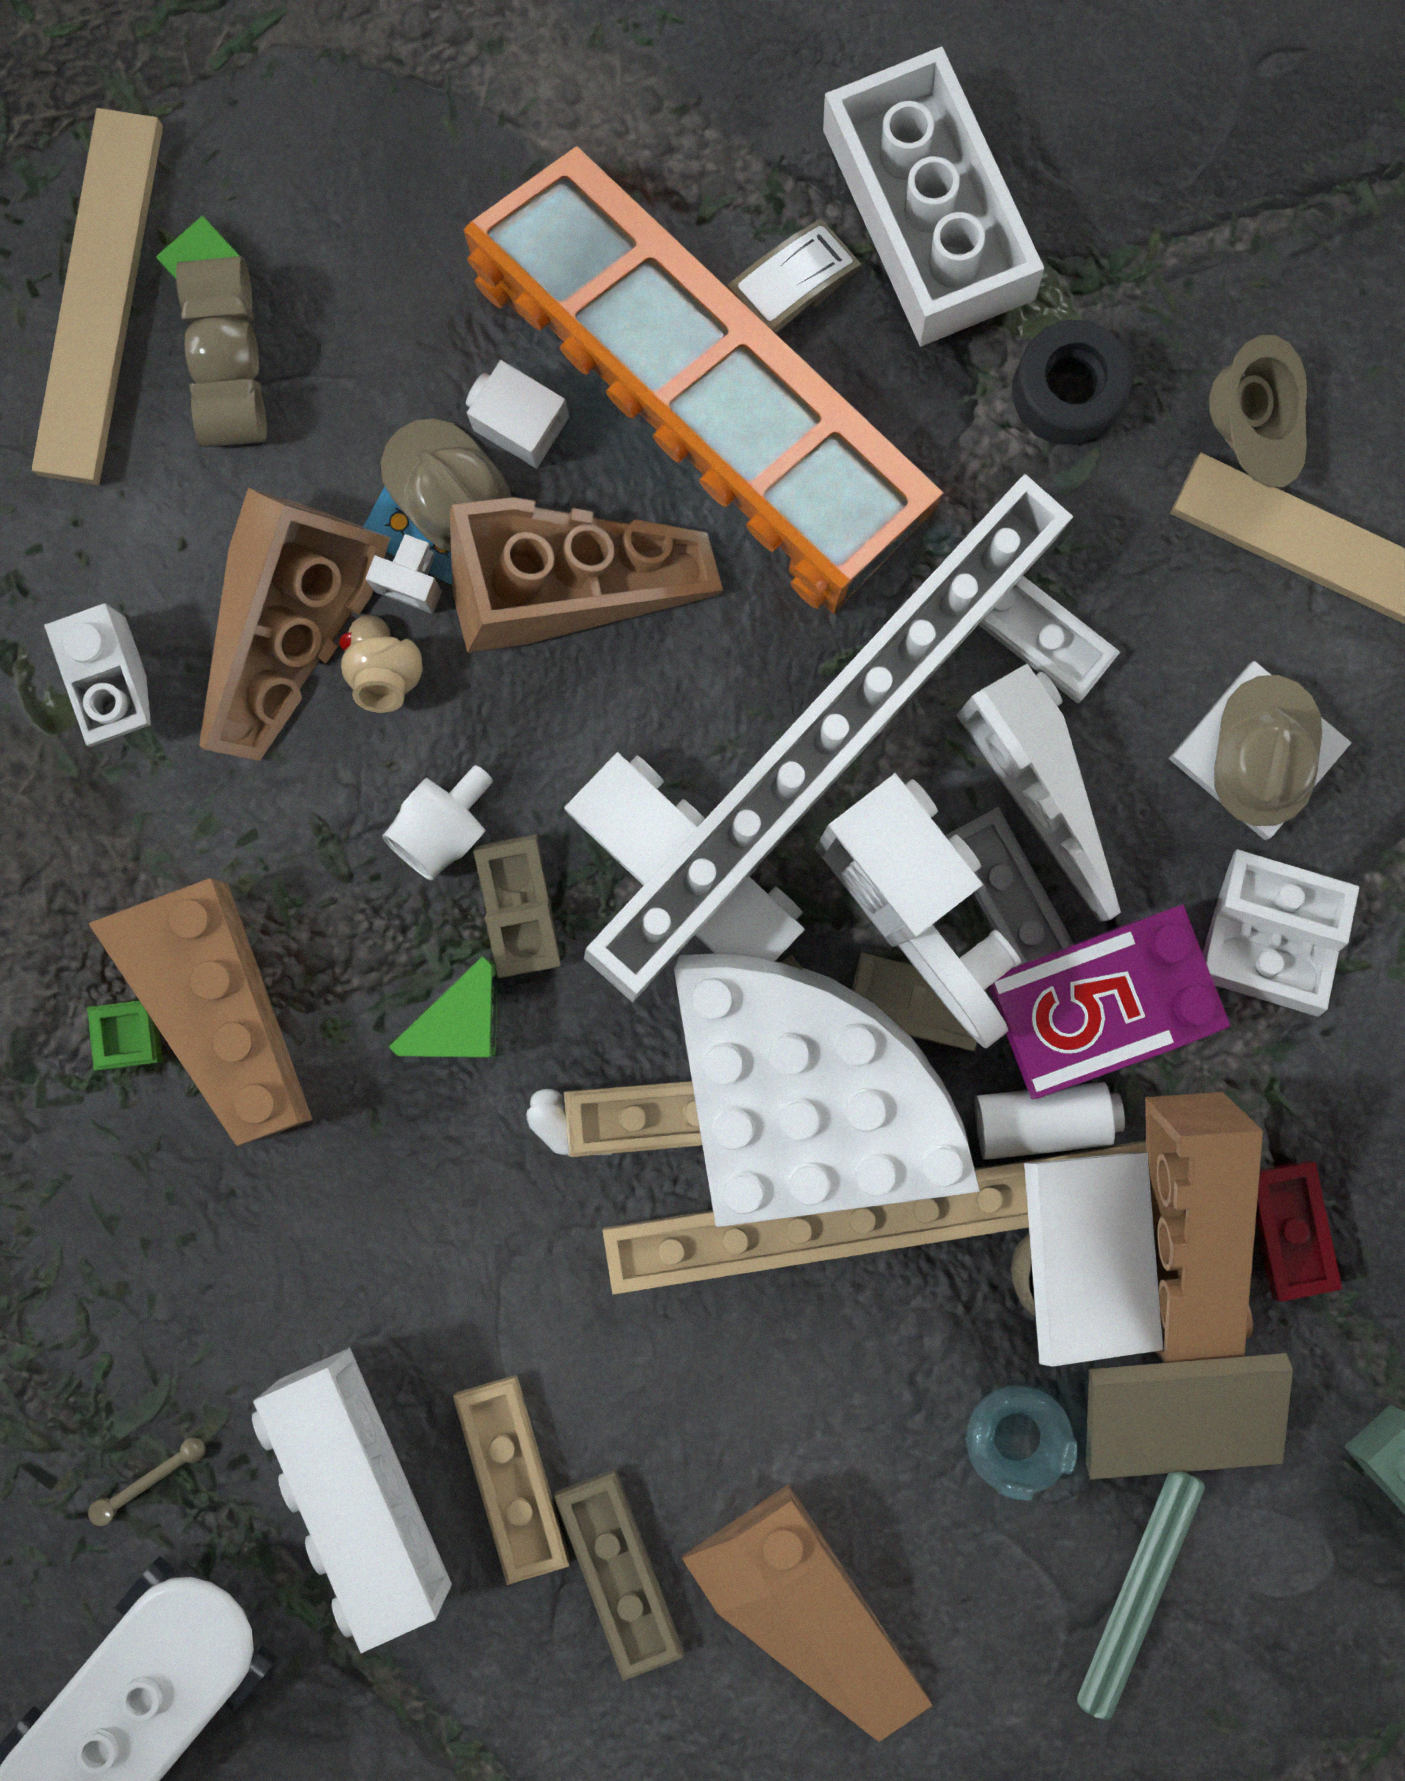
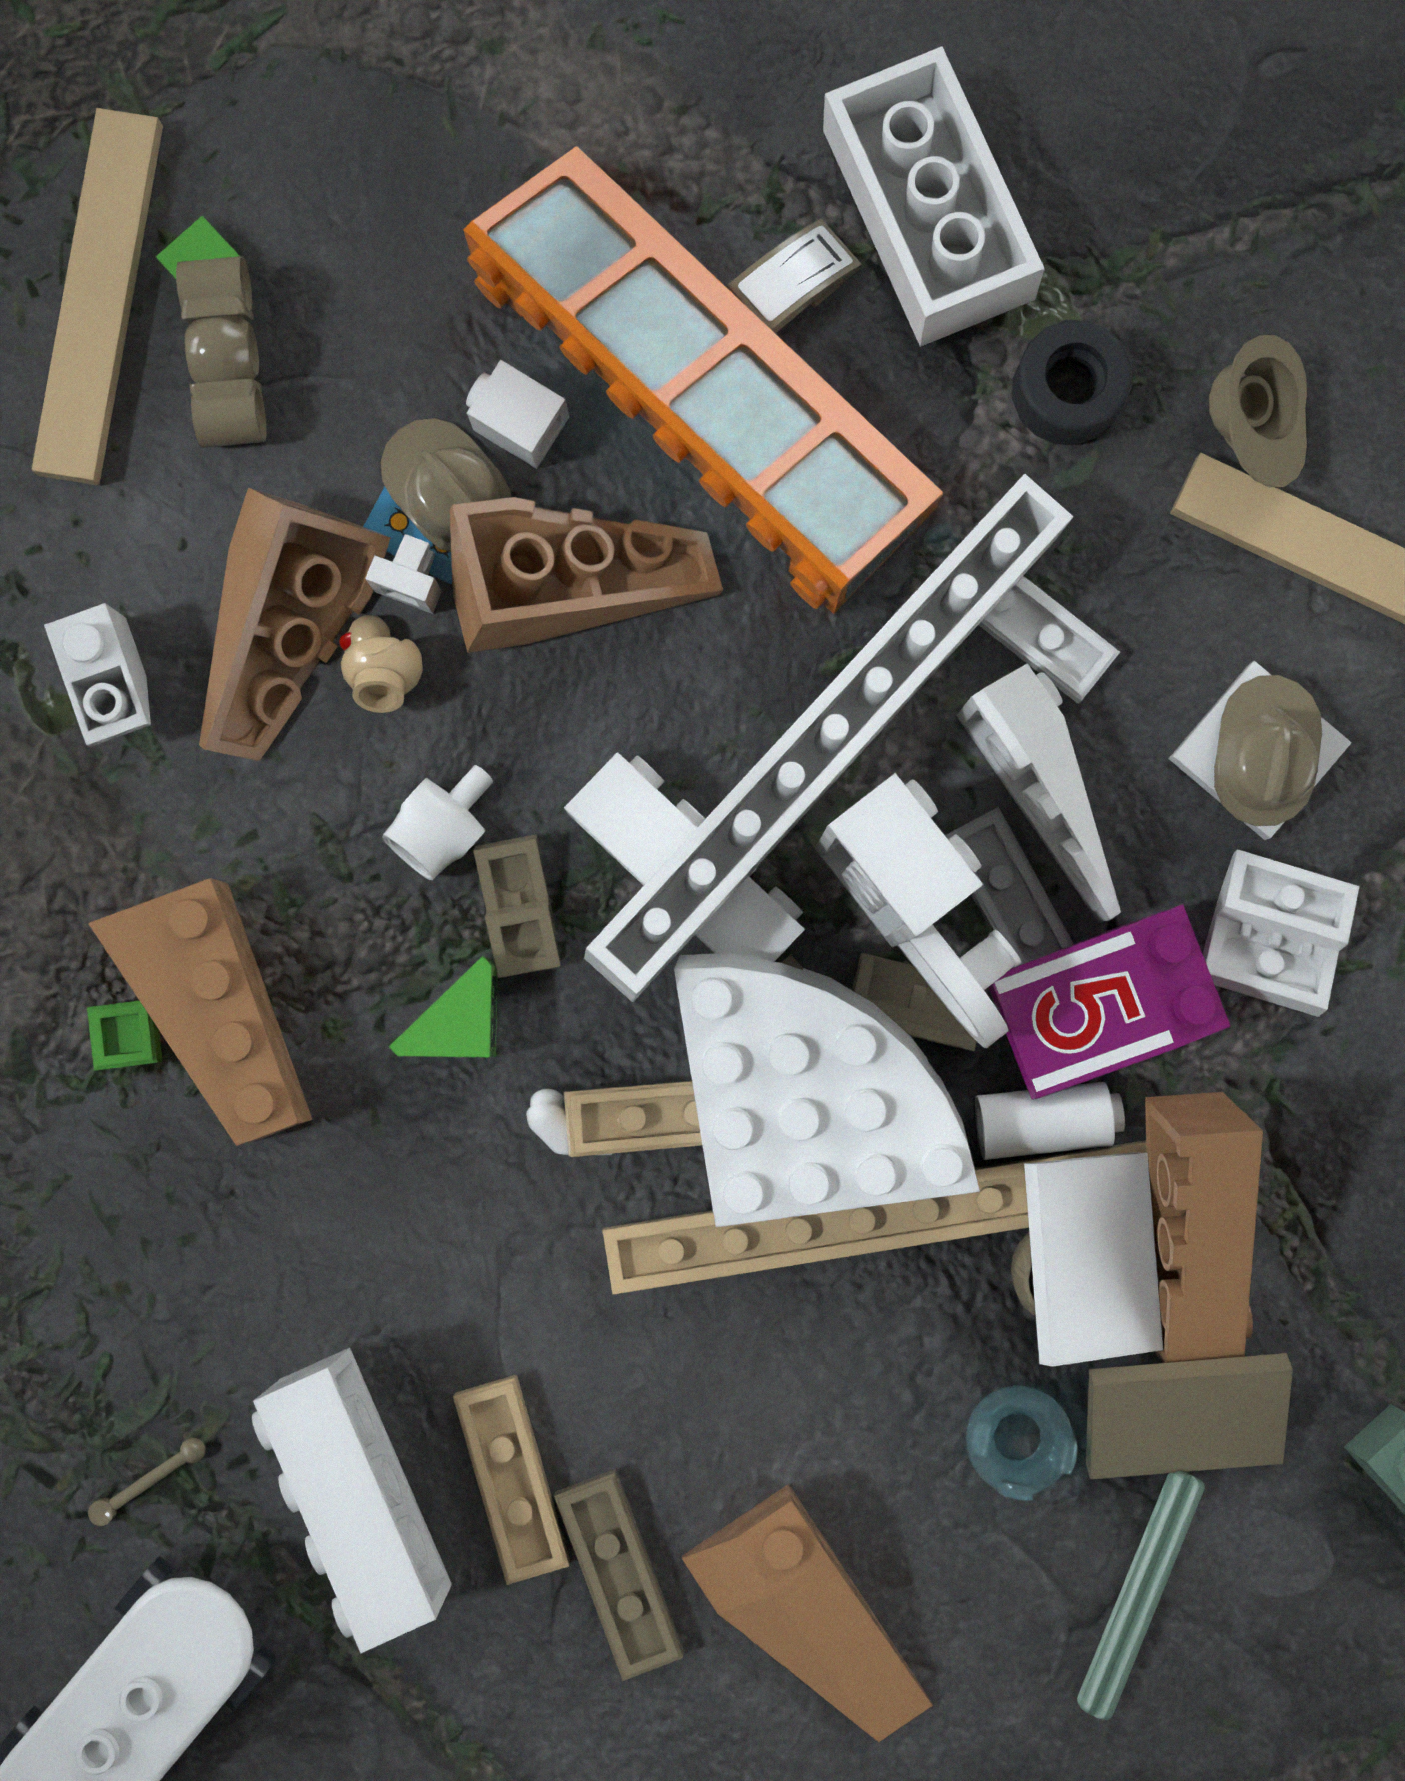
dark red plate [1256,1160,1342,1302] -> none

